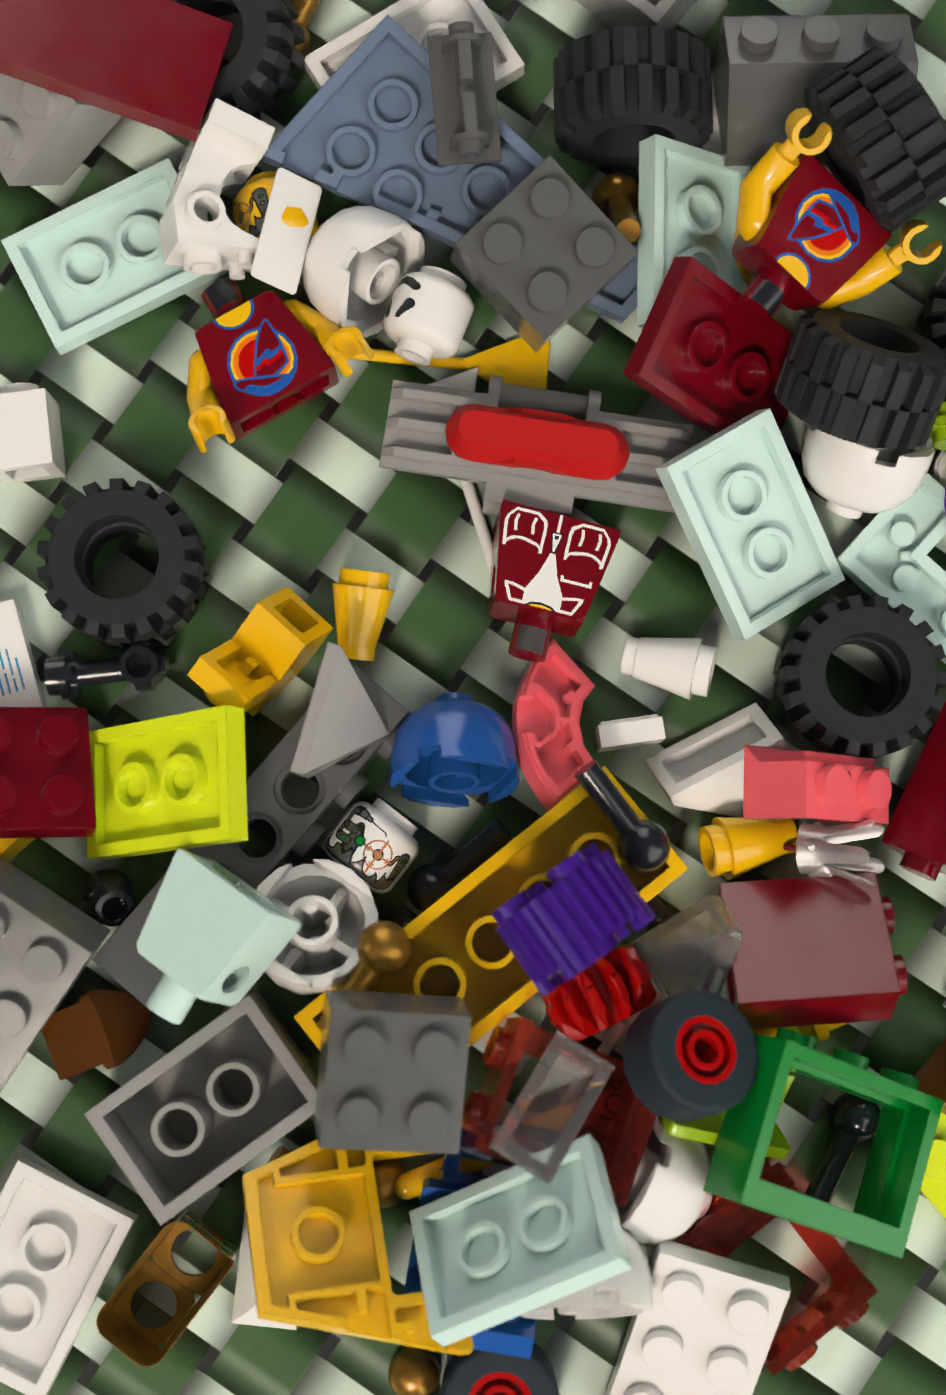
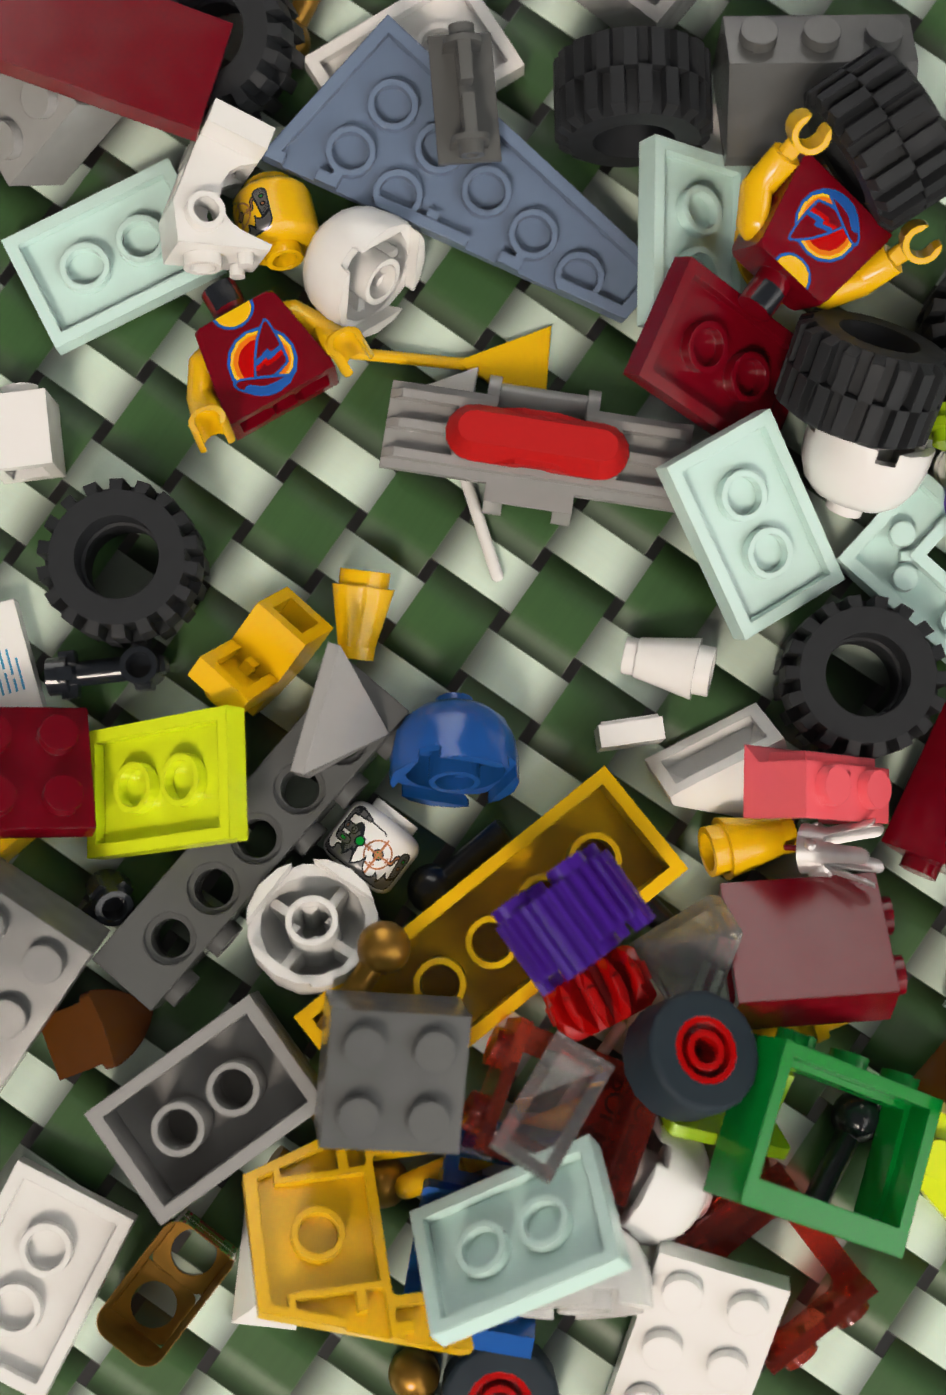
light aqua torso [137,848,302,1025] -> none
white sticker [251,167,322,295] -> none
white head [383,265,474,366] -> none
dark grey brick [450,155,639,353] -> none
dark red torso [489,500,621,662] -> none
coral tile [512,639,595,811] -> none
black bar [574,760,671,873] -> none
pearl gold bar [592,173,641,243] -> none

